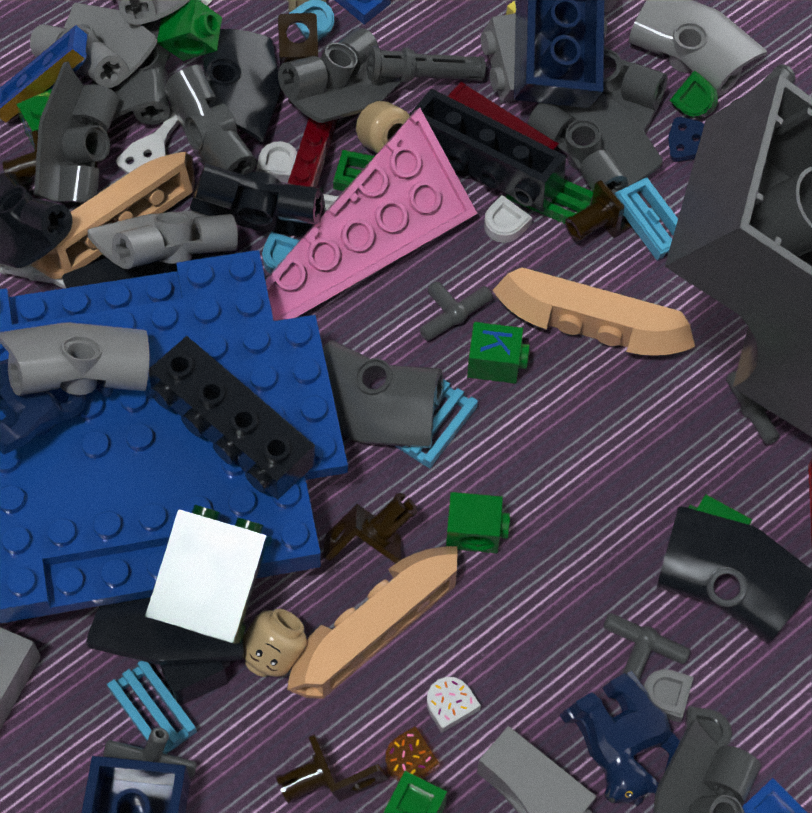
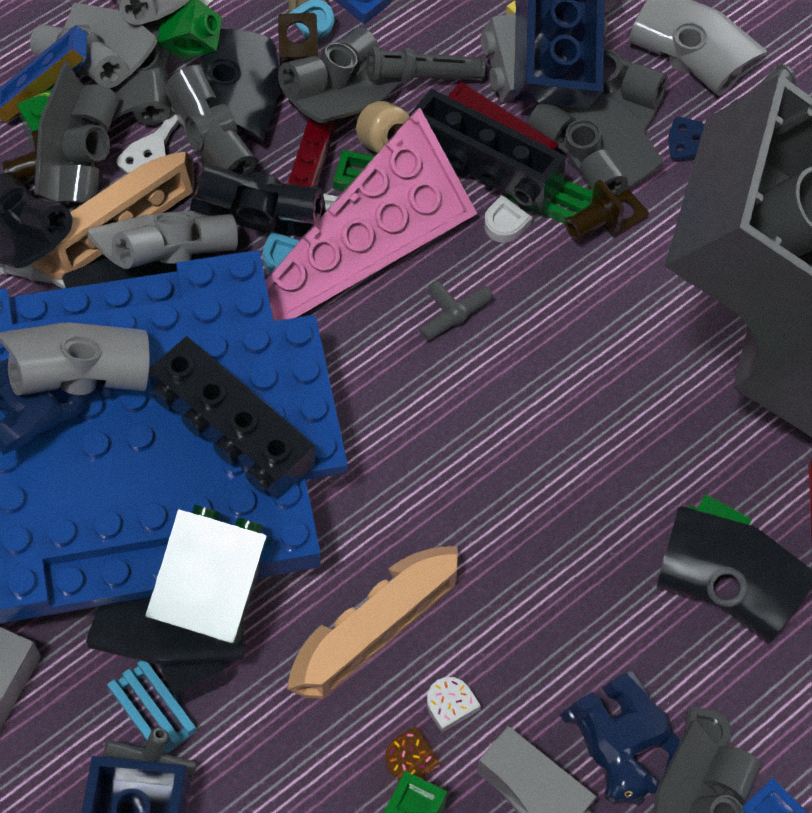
tan head [243,609,307,677] -> none
white tile [256,141,297,183] -> none
dark brown bracket [276,734,387,804] -> none
dark grey panel [323,340,443,448] -> none
dark brown bracket [323,493,418,563] -> none
medium azure tile [395,379,478,469] -> none
green brick [446,492,510,553] -> none
green brick [467,322,530,384] -> none
light nougat brick [493,267,695,356] -> none
dark grey piece [603,613,690,680] -> none
medium azure tile [615,177,678,261] -> none
light grey tile [643,669,694,723] -> none
green tile [669,70,718,118] -> none
dark grey piece [726,371,780,444] -> none

